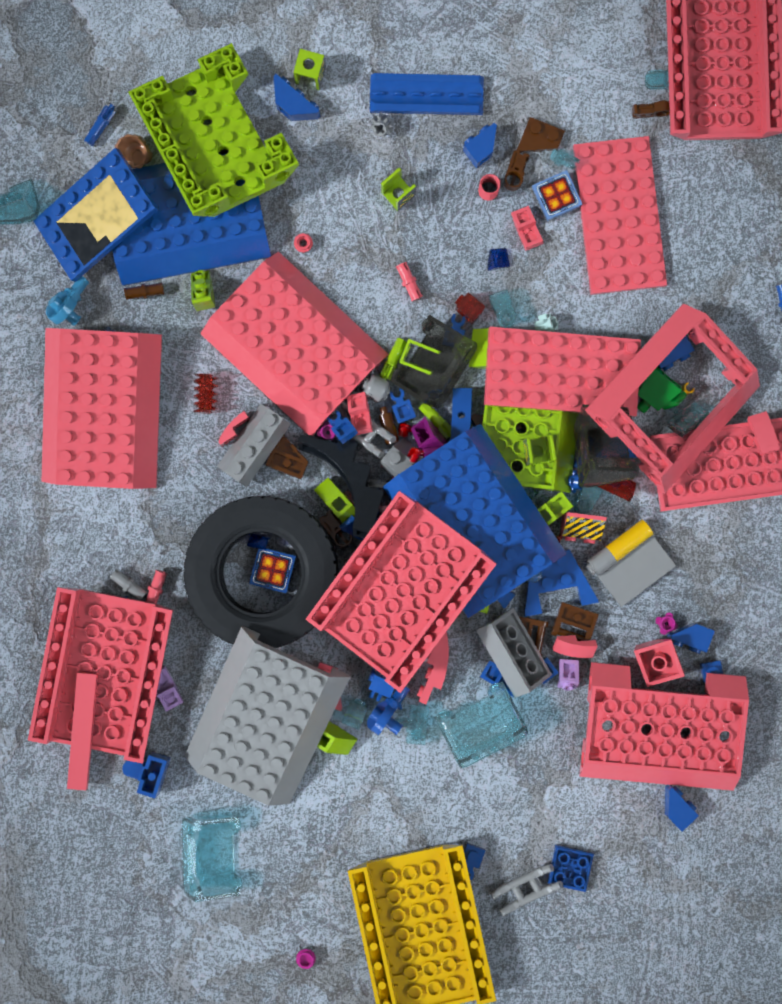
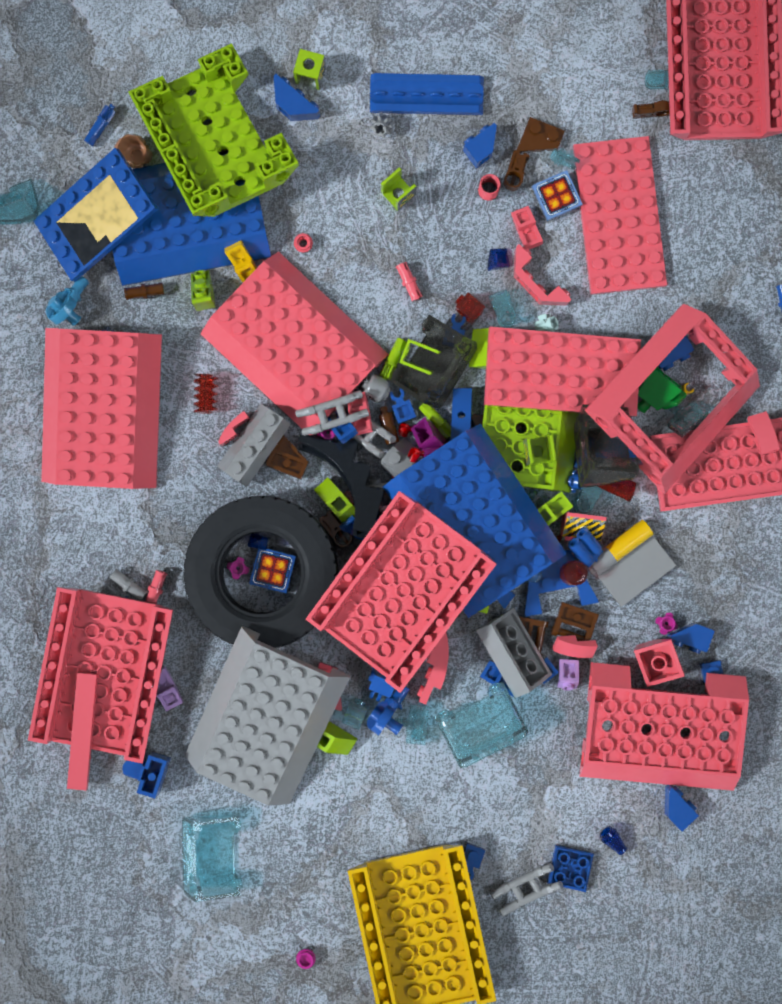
none -> yellow slope [224,240,257,283]
none -> dark pink plate [227,557,249,580]
none -> light grey piece [295,390,369,436]
none -> coral slope [514,244,572,306]
none -> clear red head [560,560,588,586]
none -> blue piece [568,528,603,568]
none -> clear blue cone [600,826,627,855]

